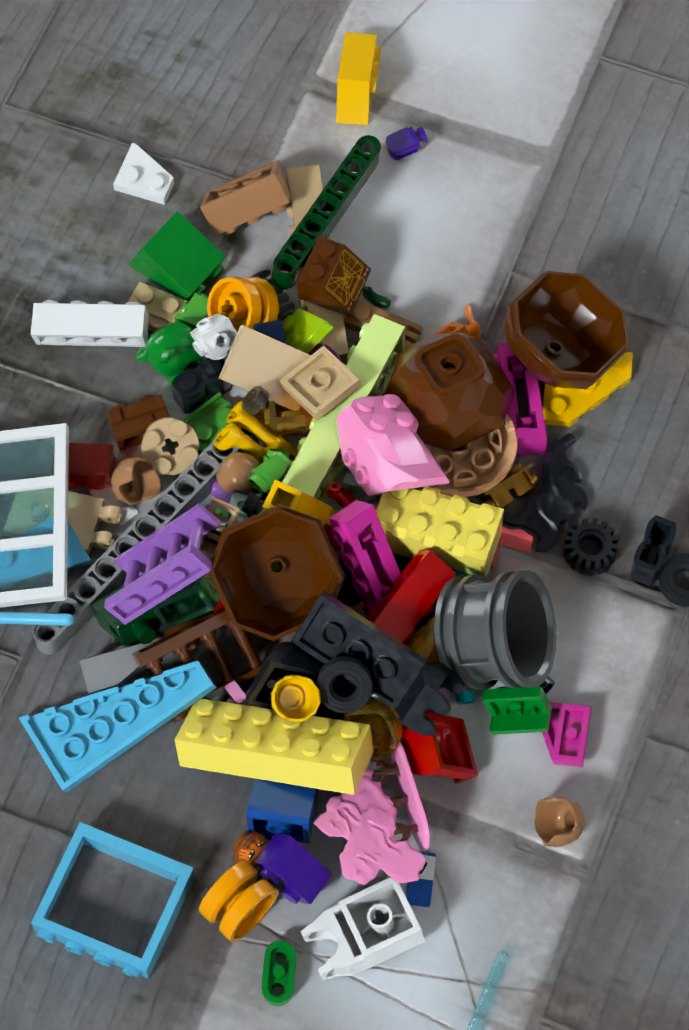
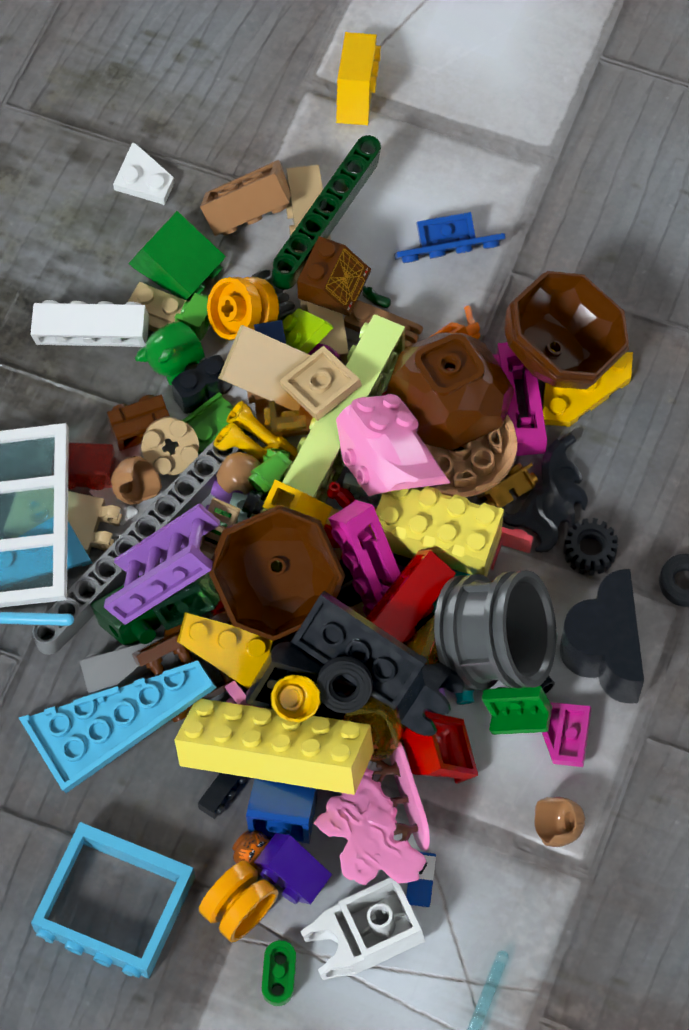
white brick [190,313,237,360] -> none
clear smoke tile [242,386,269,415] -> none
dark purple arm [386,126,428,160] -> none
black brick [631,515,676,586] -> none
none -> yellow wing [177,612,273,689]
none -> black piece [198,773,248,819]
none -> blue bracket [394,212,506,263]
none -> black brick [560,569,644,704]

